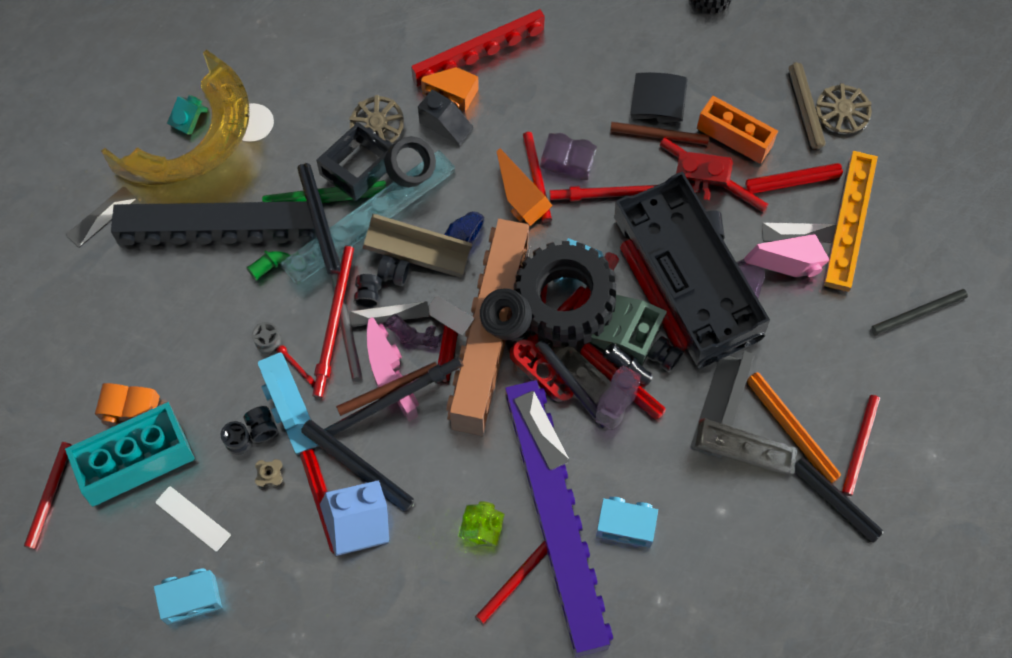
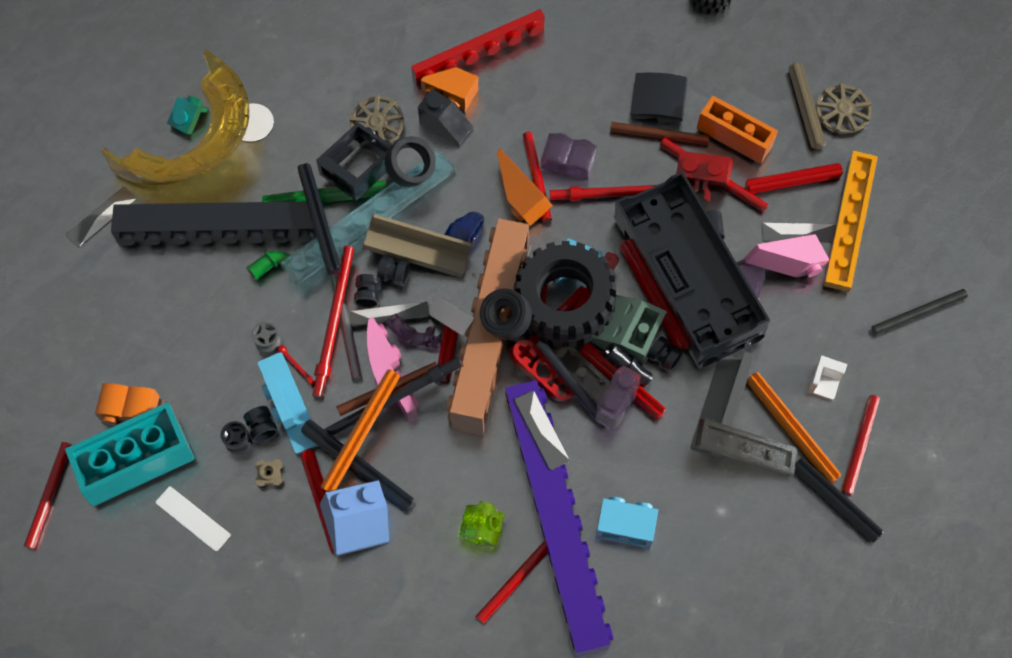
medium azure brick [154,569,222,625] -> none
none -> orange axle [321,369,400,492]
none -> white panel [807,355,847,401]

